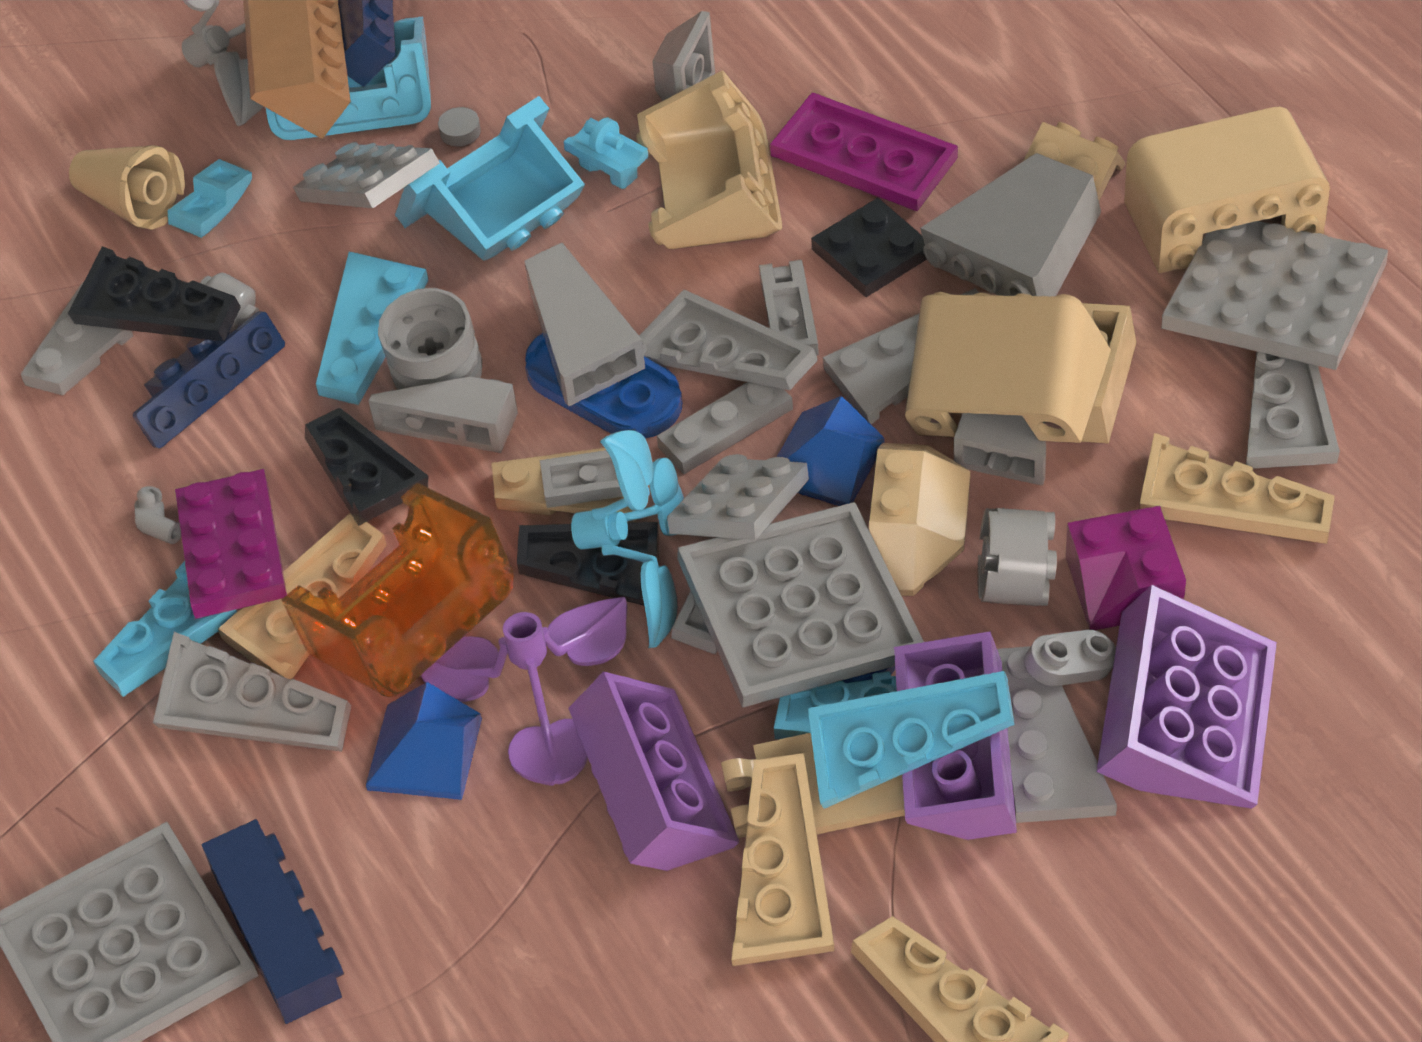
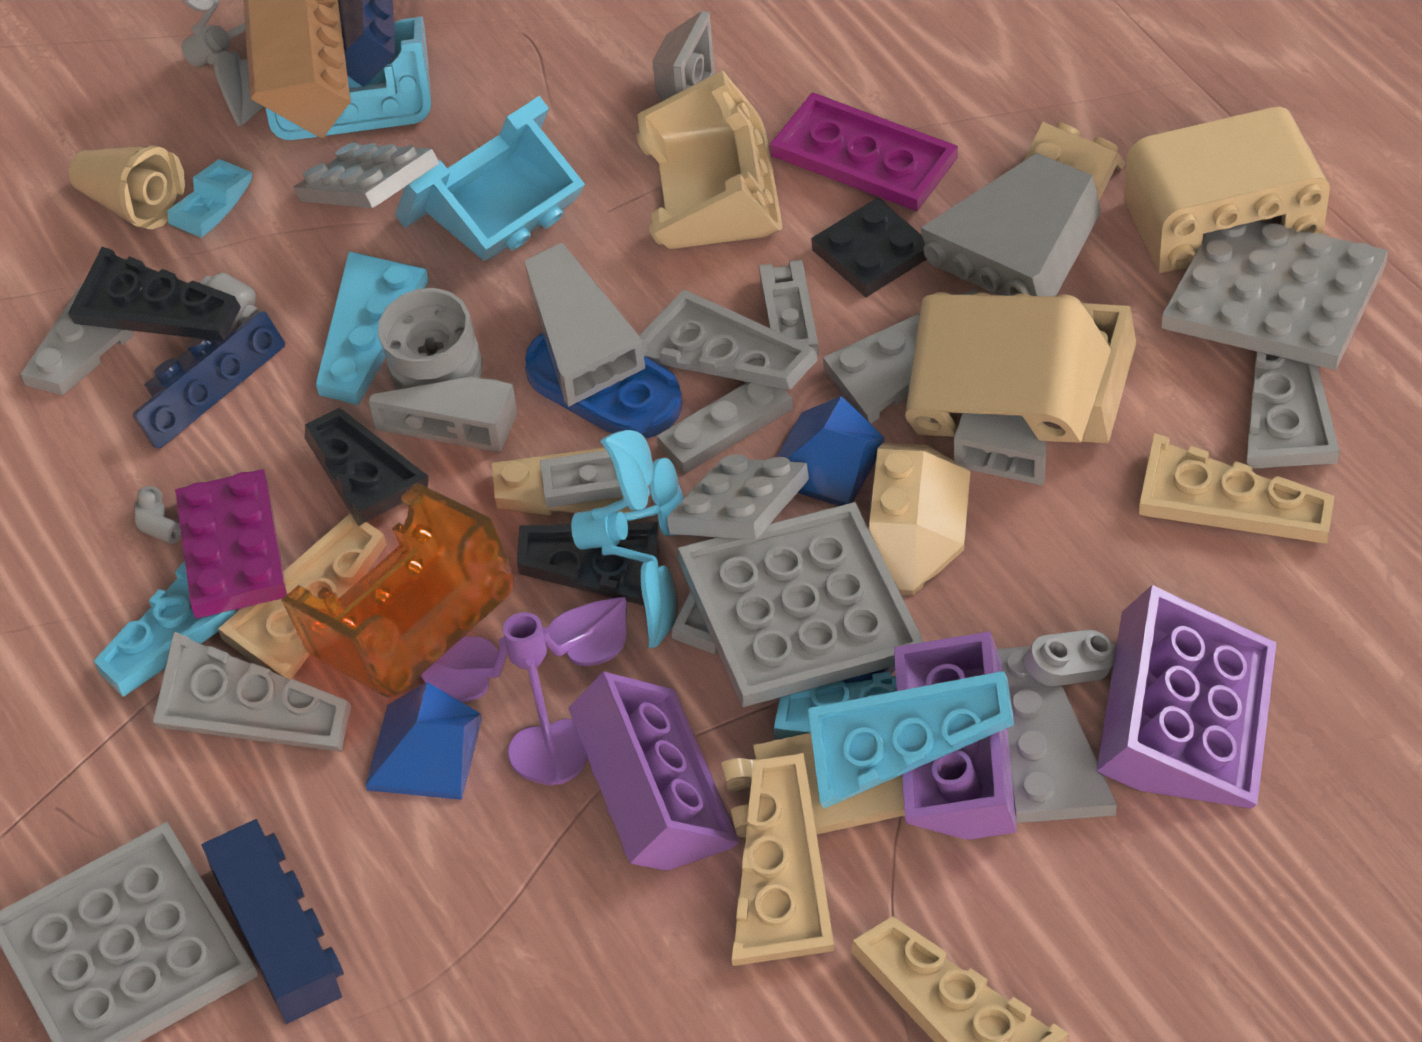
light grey tile [438,107,481,146] -> none
medium azure hips [564,117,649,189] -> none
light grey brick [977,508,1057,606] -> none
magenta slope [1066,506,1186,630] -> none

